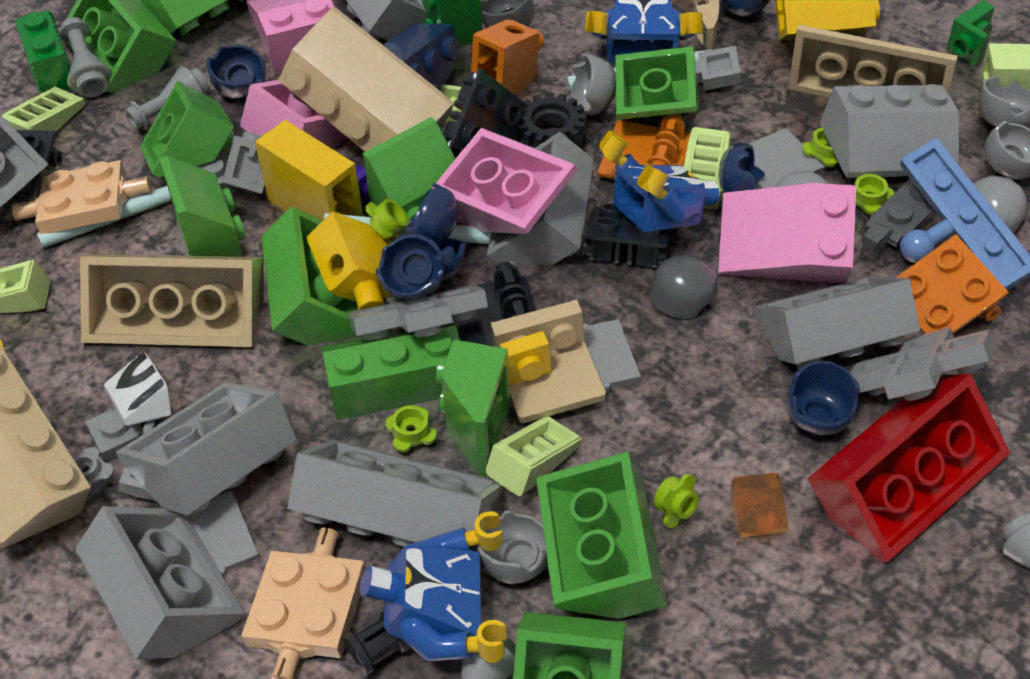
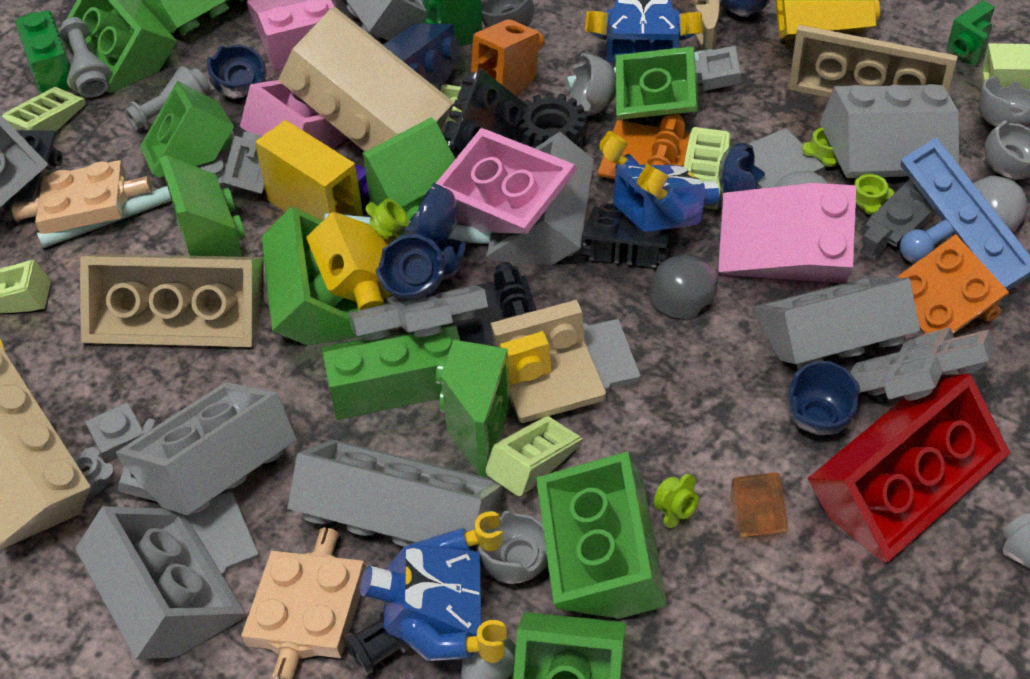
white slope [104,353,171,426] -> none
lime plate [385,405,437,452] -> none

